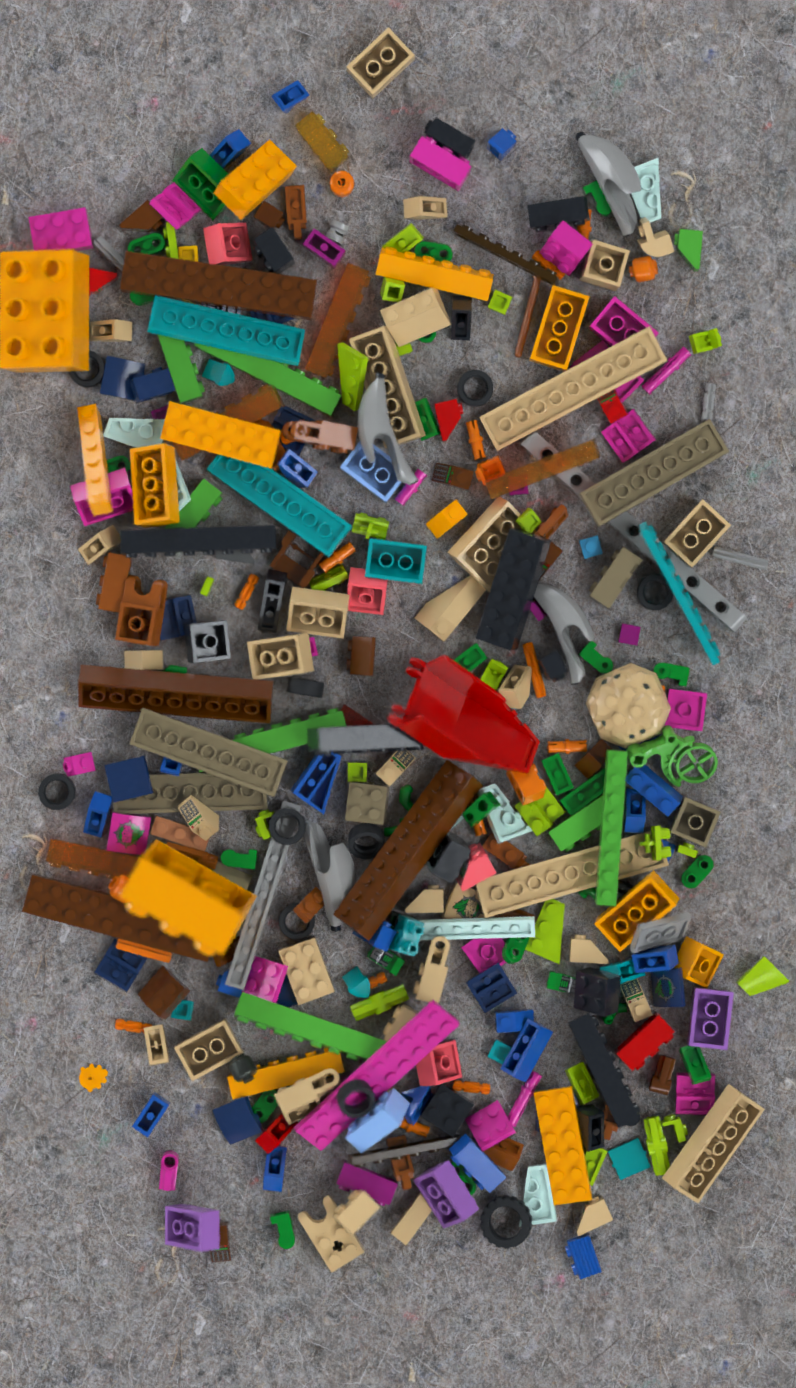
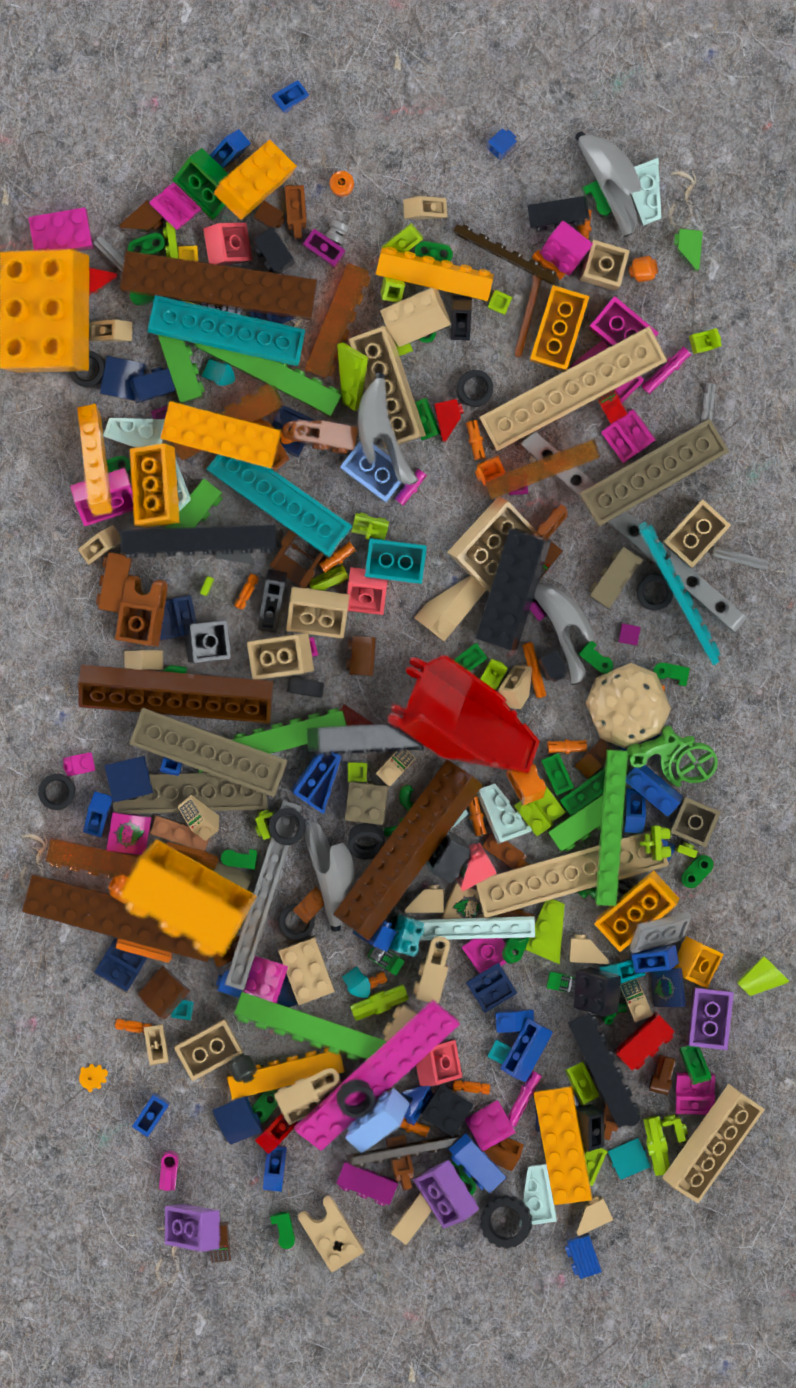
blue slope [277,449,318,488] -> none
clear yellow brick [295,111,349,173] -> none
tan brick [333,1190,380,1235] -> none
tan brick [346,27,415,99] -> none
dark pink brick [409,136,471,192] -> none
black window [424,117,475,159] -> none
light orange slope [426,500,468,539] -> none
reddish brown slope [432,463,474,491] -> none
green leg [462,791,501,827] -> none
lime tile [516,508,542,533] -> none
dark azure plate [579,535,603,559] -> none
tan brick [637,217,674,257] -> none
dark pink plate [665,689,707,732] -> none

